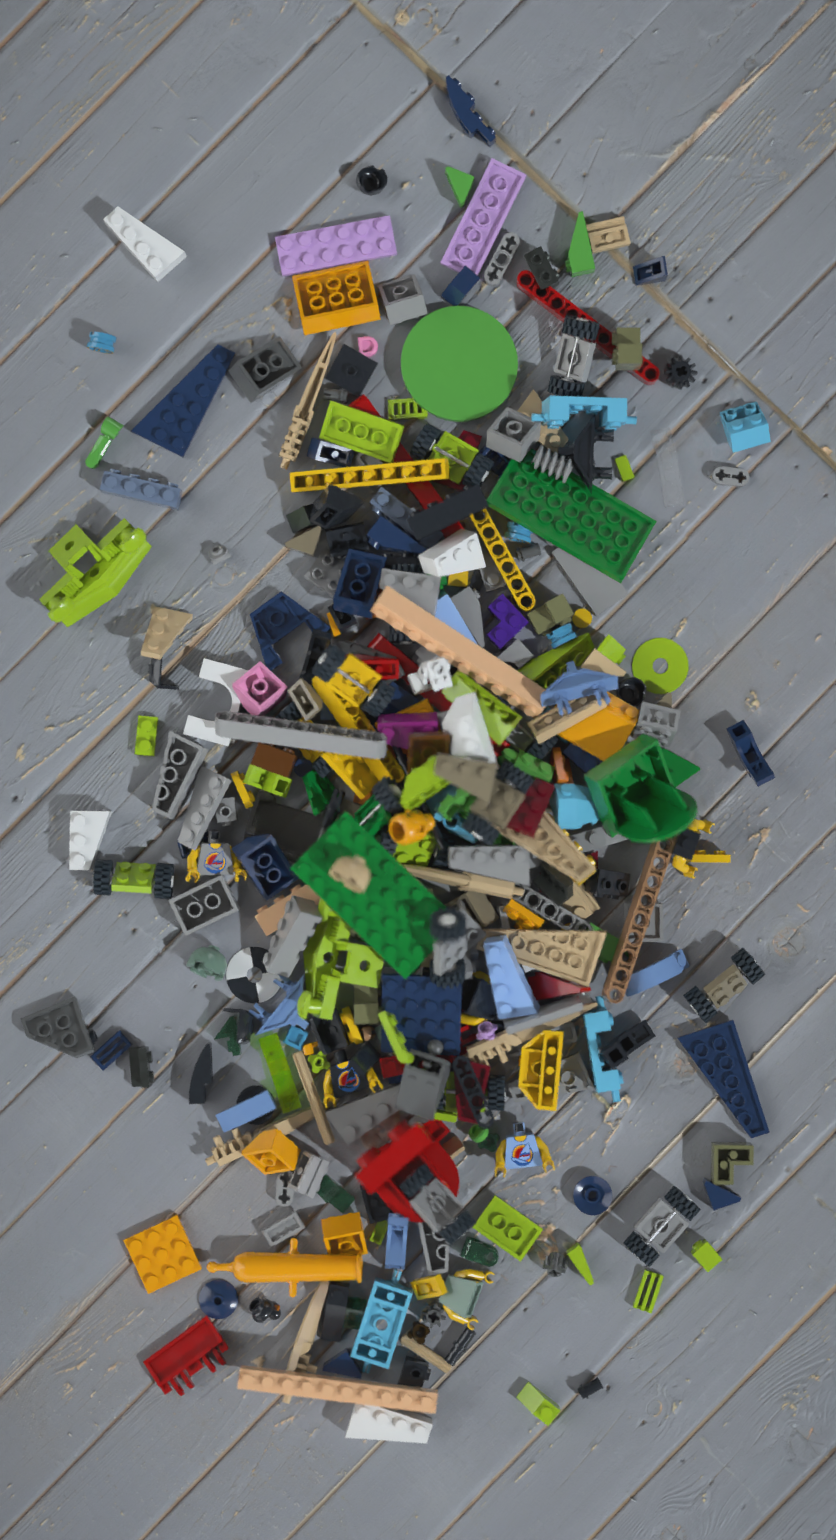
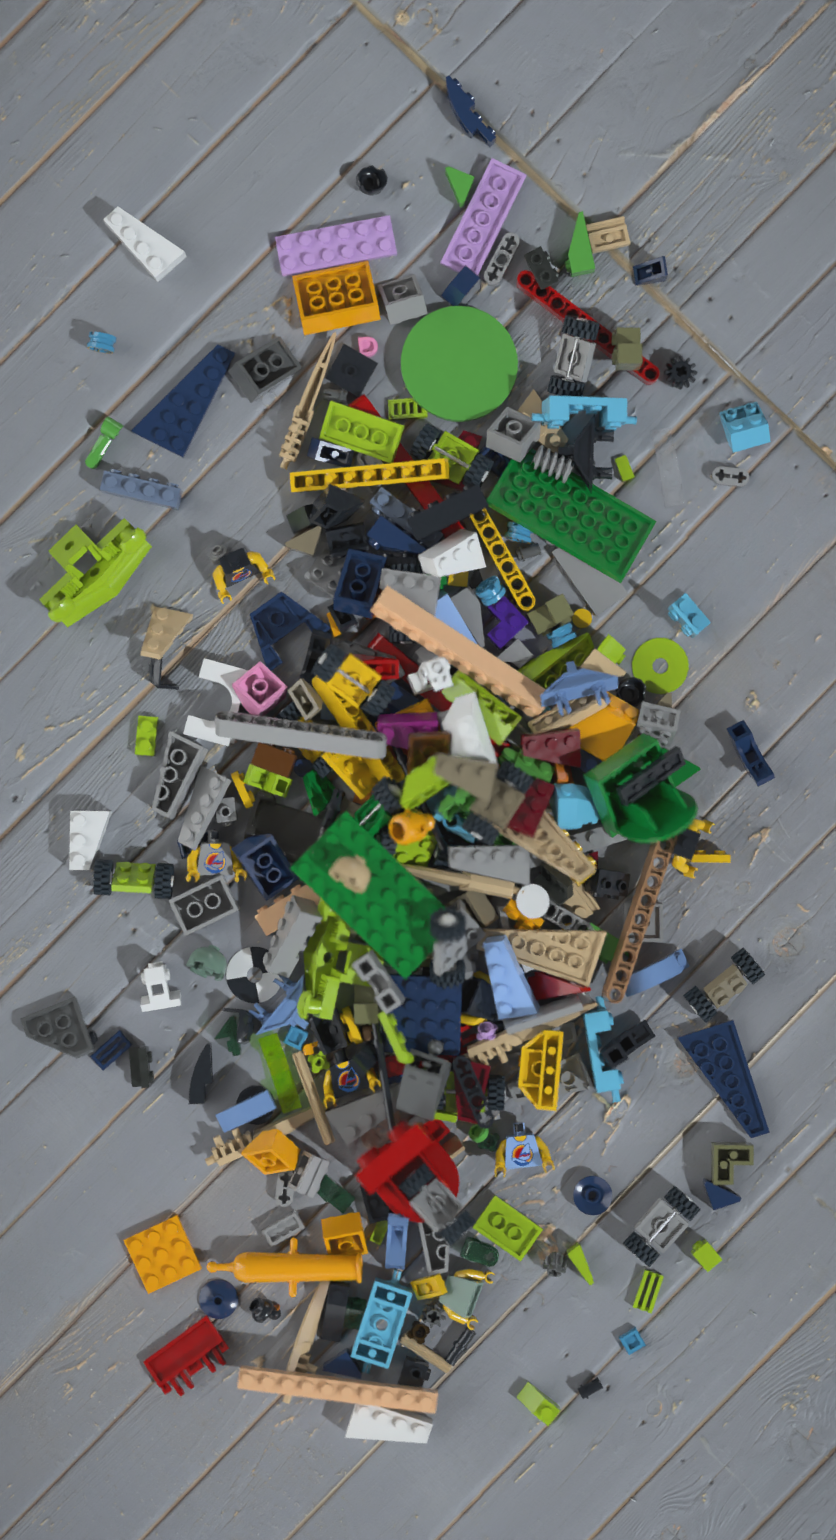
none -> white tile [141,961,181,1012]
none -> torso [213,548,275,604]
none -> light grey arch [352,950,405,1014]
none -> black bar [372,1023,396,1142]
none -> dark azure wheel [475,576,506,606]
none -> white sticker [516,884,549,918]
none -> dark red wing [521,728,581,768]
none -> black plate [616,746,686,807]
none -> dark azure tile [619,1327,646,1355]
none -> medium azure bracket [667,593,711,638]

